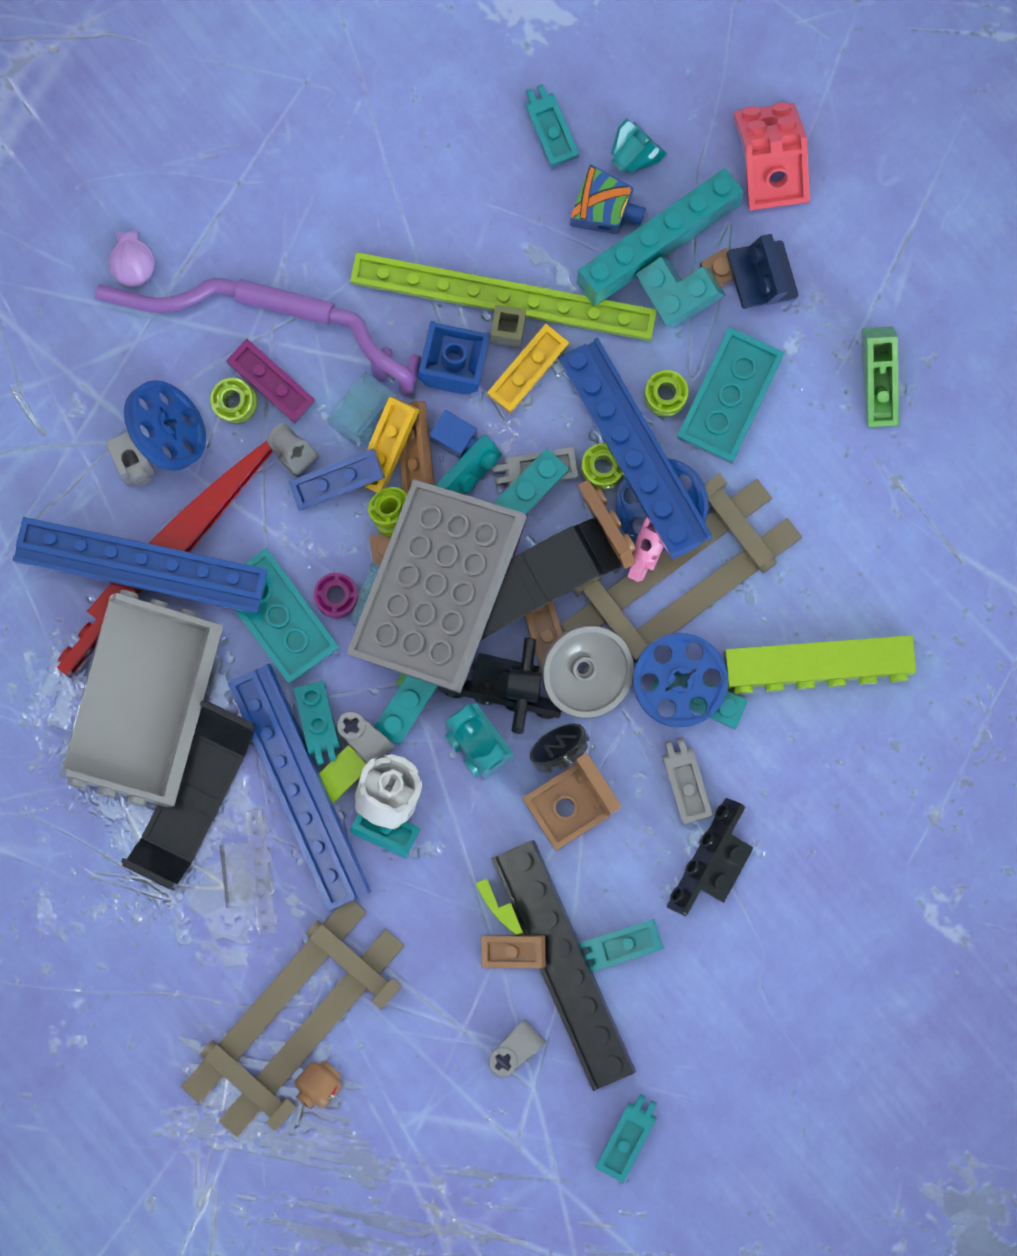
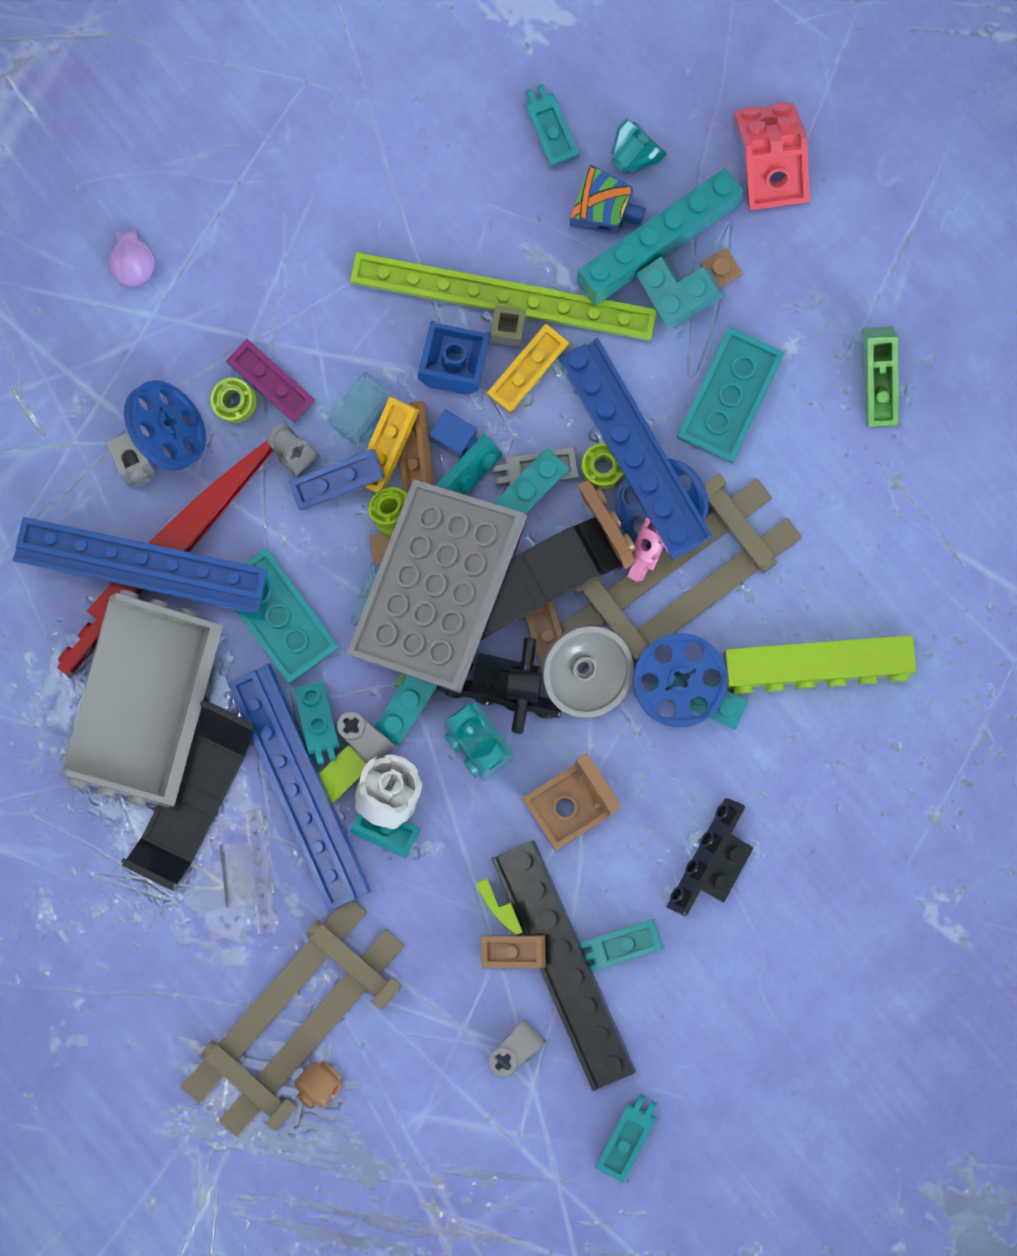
medium lavender piece [95,278,421,396] -> none
magenta wheel [314,572,359,619] -> none
tile [530,723,590,773] -> none
lime wheel [644,370,688,417] -> none
light grey hinge [662,737,713,825] -> none
dark blue bracket [726,234,799,309] -> none

